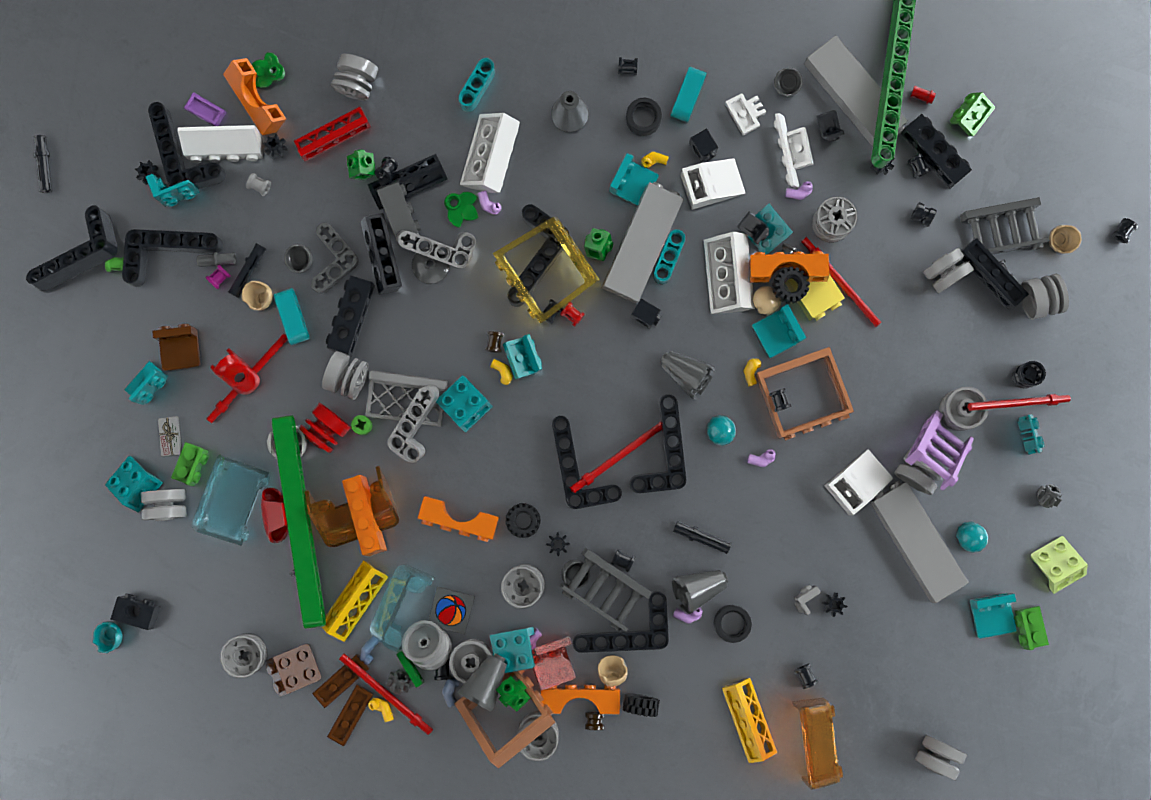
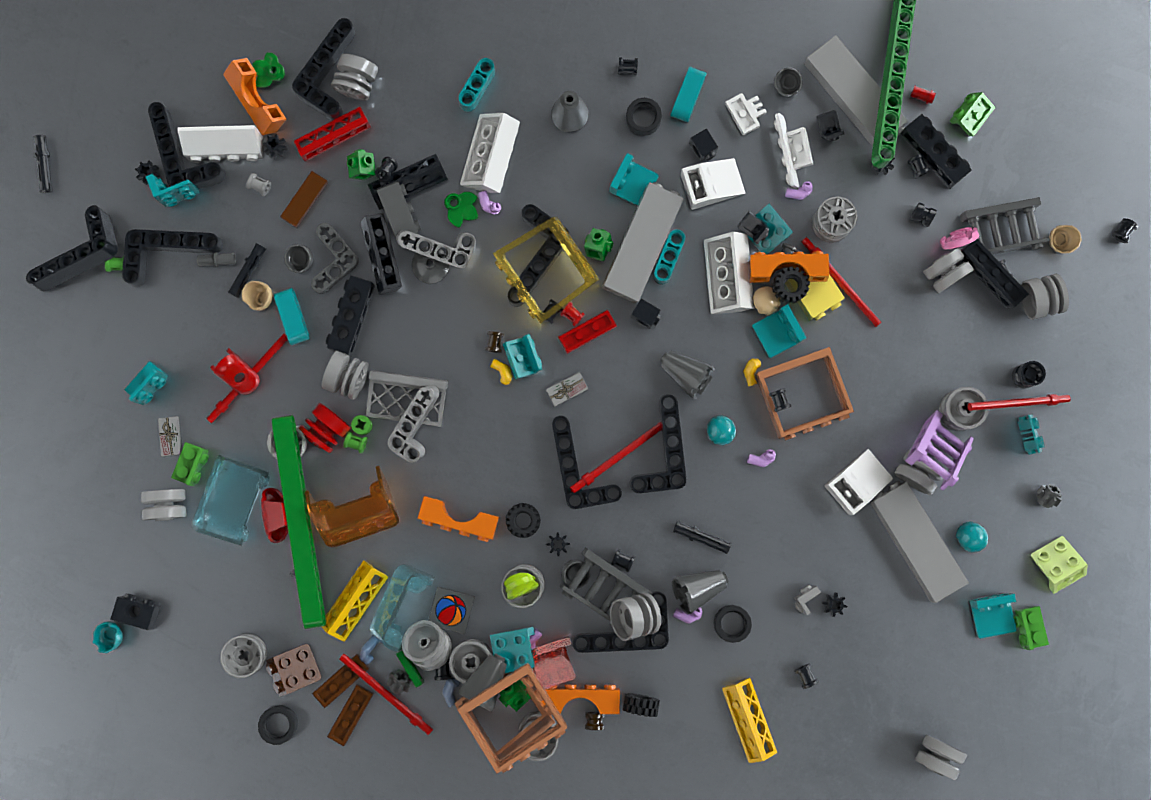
teal bracket [105,456,163,513] -> none
reddish brown bracket [152,324,201,371] -> none
medium lavender tile [184,92,227,126] -> none
magenta bush [205,265,231,289] -> none
orange arch [342,475,387,556] -> none
yellow arm [368,698,394,722] -> none
teal bracket [436,376,493,433] -> none
tan hair [598,655,628,687] -> none
yellow arm [641,152,669,168] -> none
clear orange windscreen [792,698,843,790] -> none
none -> black tyre [258,705,298,745]
none -> reddish brown tile [280,171,328,228]
none -> black beam [292,18,355,121]
none -> bright green bush [343,431,368,454]
none -> nougat window [457,662,567,773]
none -> lime piece [504,573,539,600]
none -> light grey tile [546,372,588,407]
none -> red tile [558,310,617,354]
none -> light grey wheel [610,593,661,641]
none -> bright pink tile [940,227,979,250]

